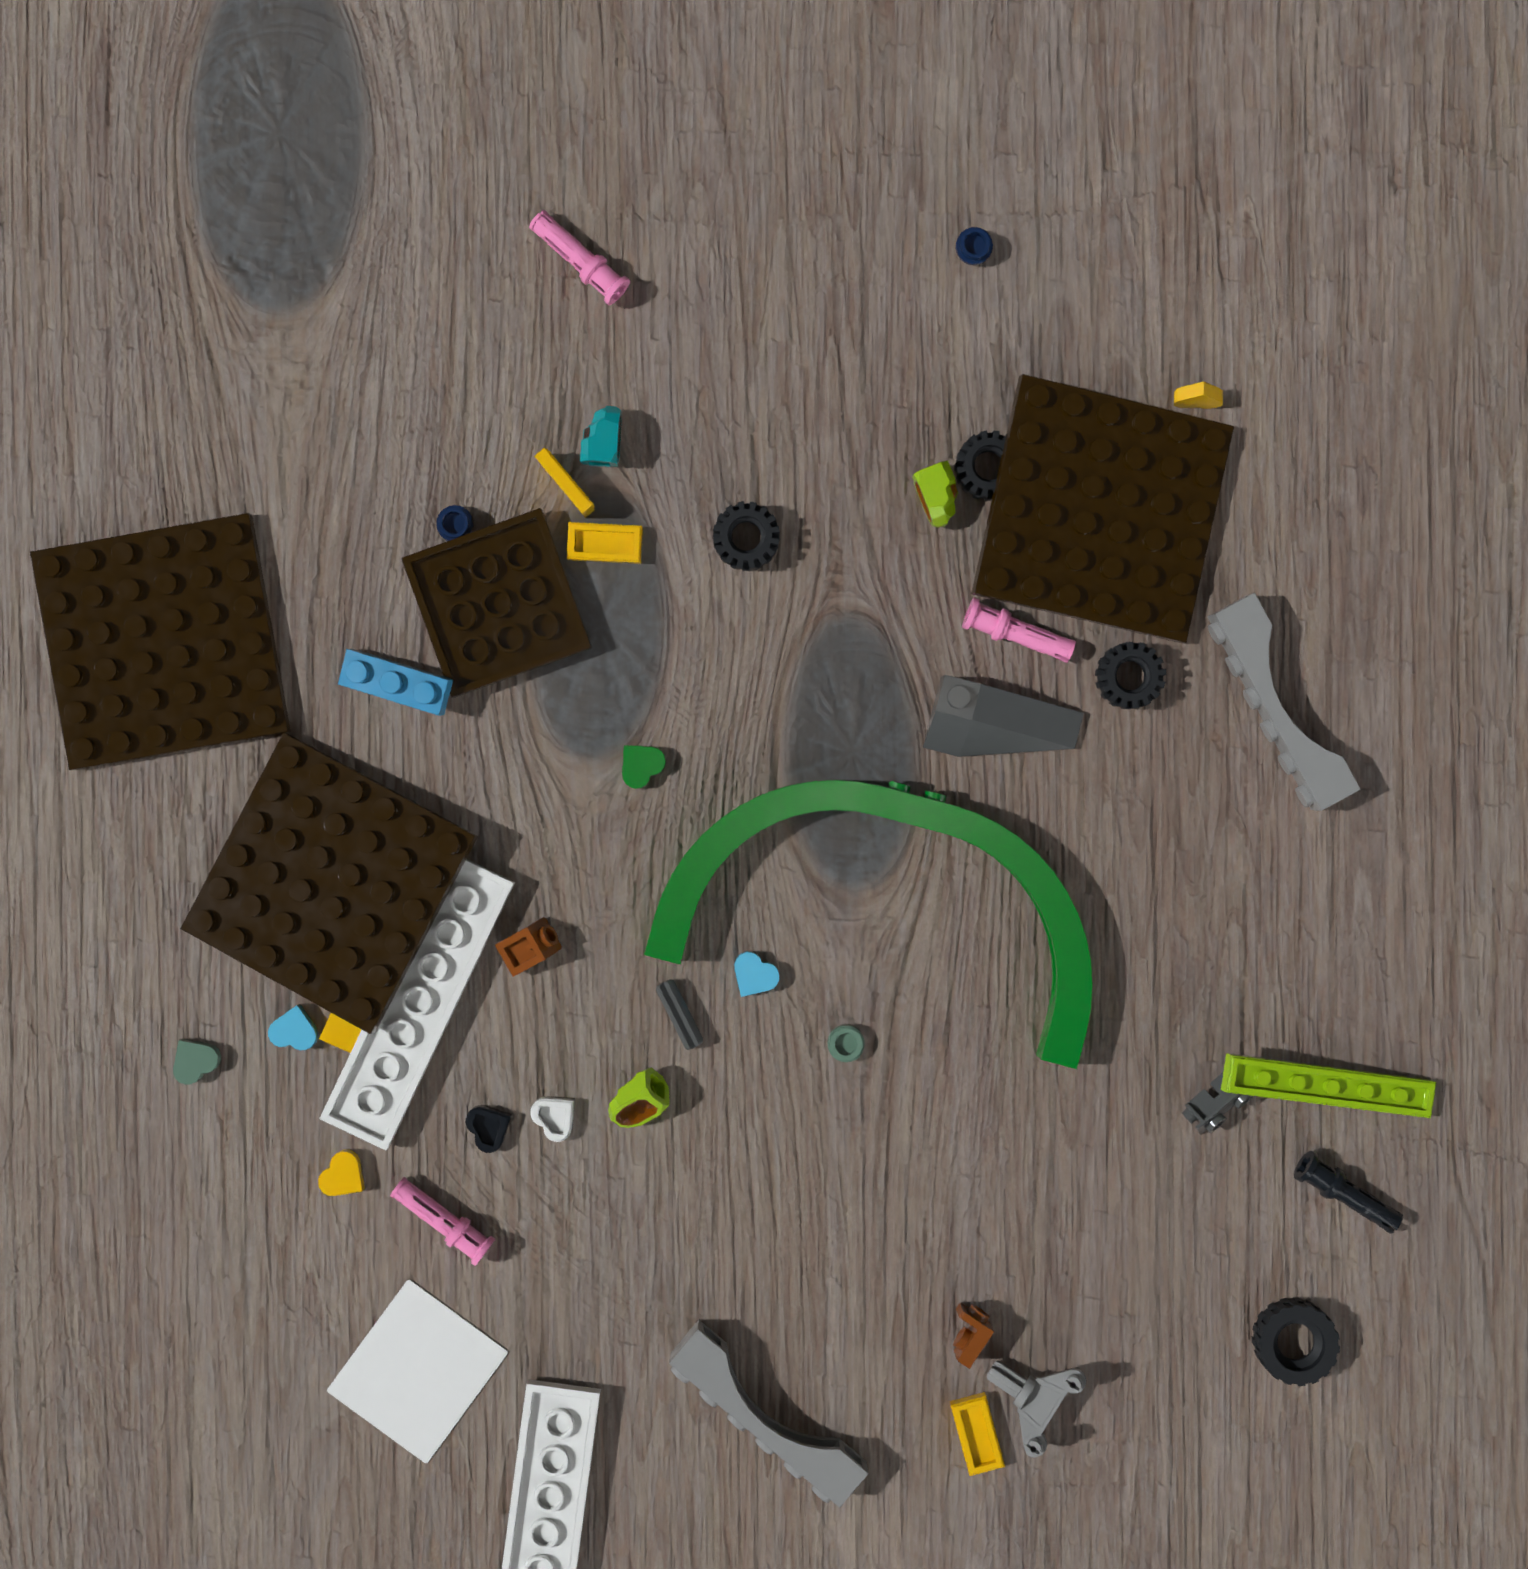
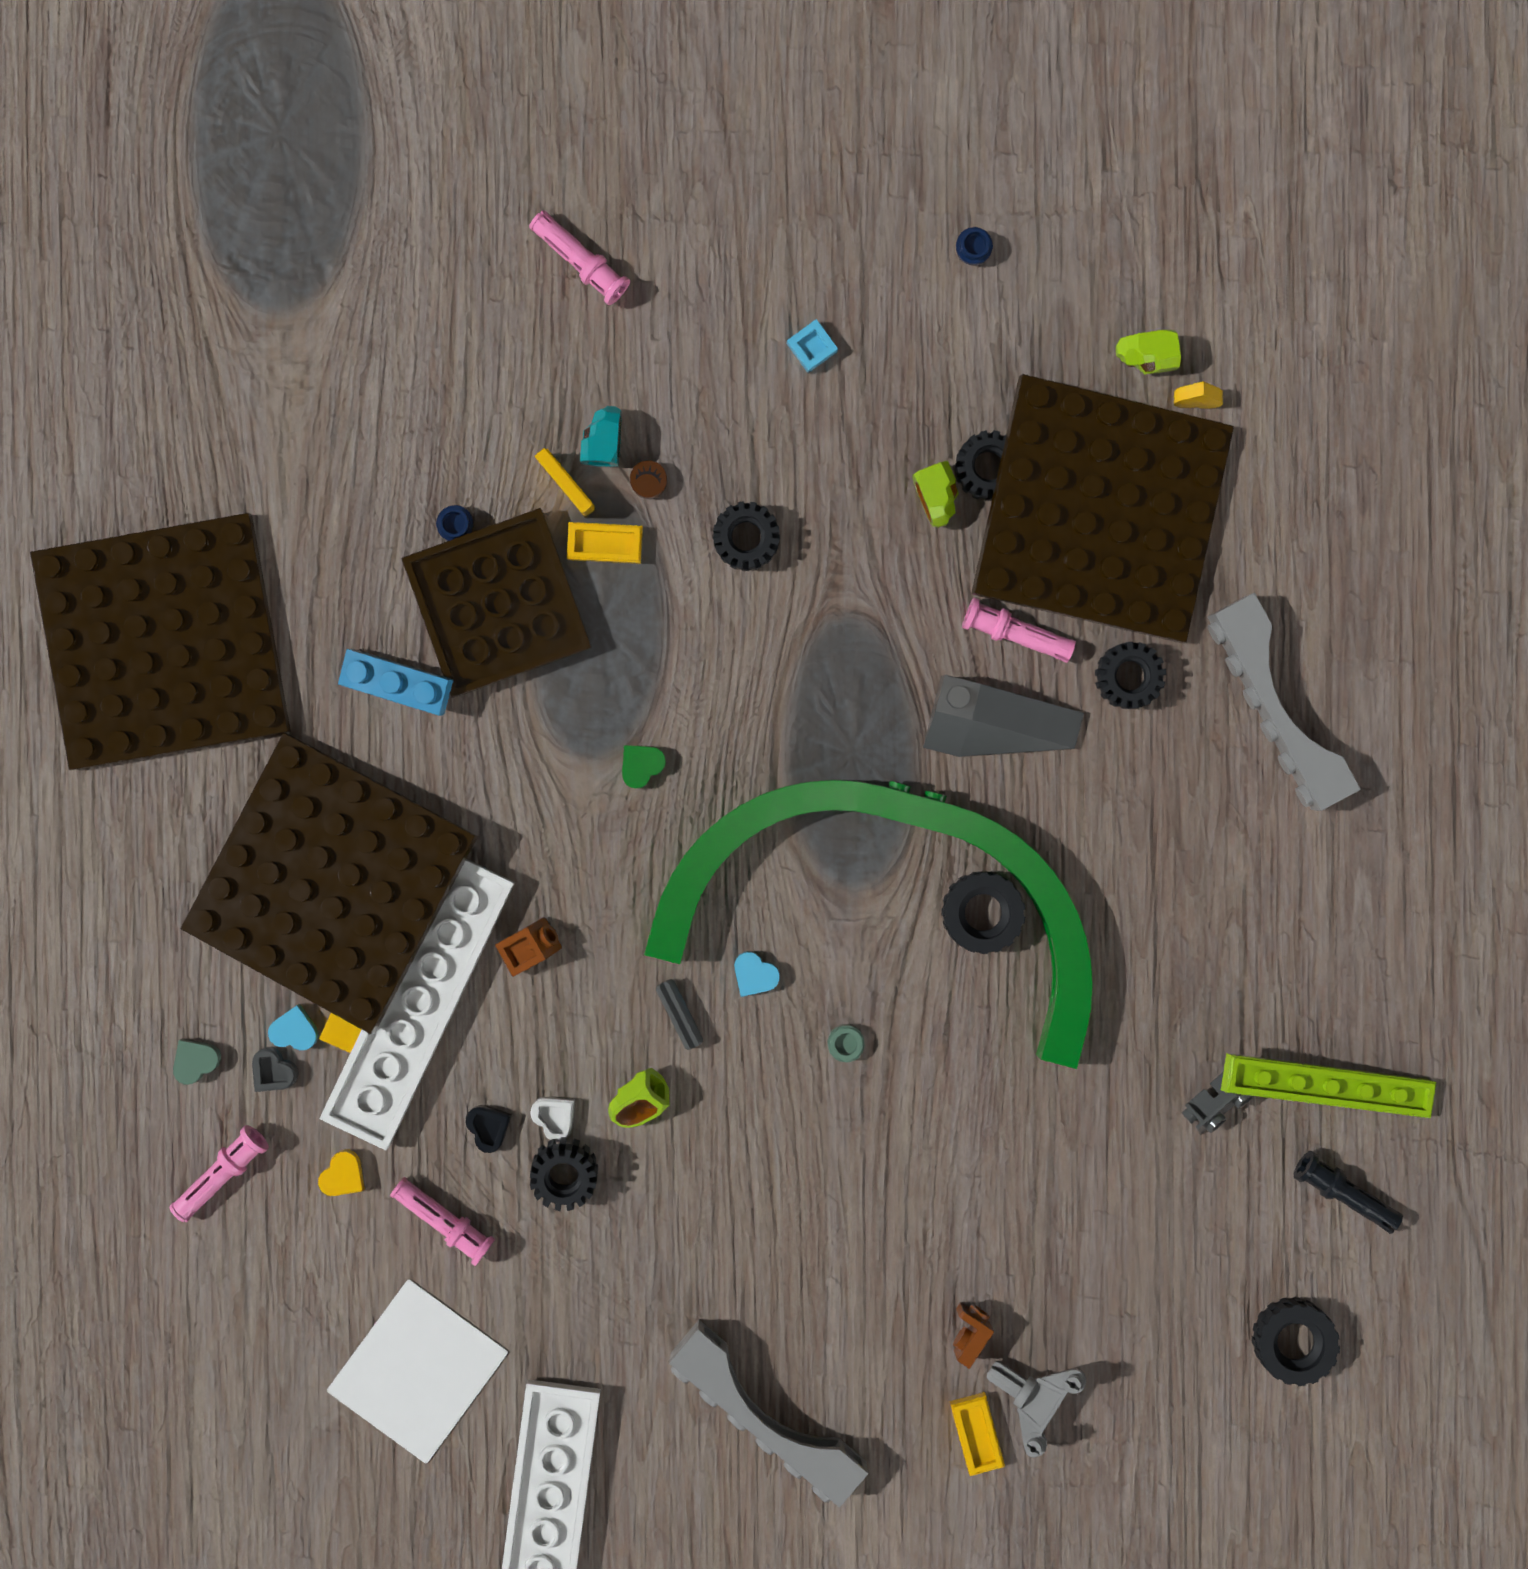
none -> bright pink pin [169,1125,269,1222]
none -> dark grey tile [252,1047,299,1092]
none -> black tyre [529,1137,598,1211]
none -> reddish brown tile [630,461,667,499]
none -> medium azure tile [786,319,838,373]
none -> black tyre [941,871,1026,954]
none -> lime rock [1115,329,1181,375]

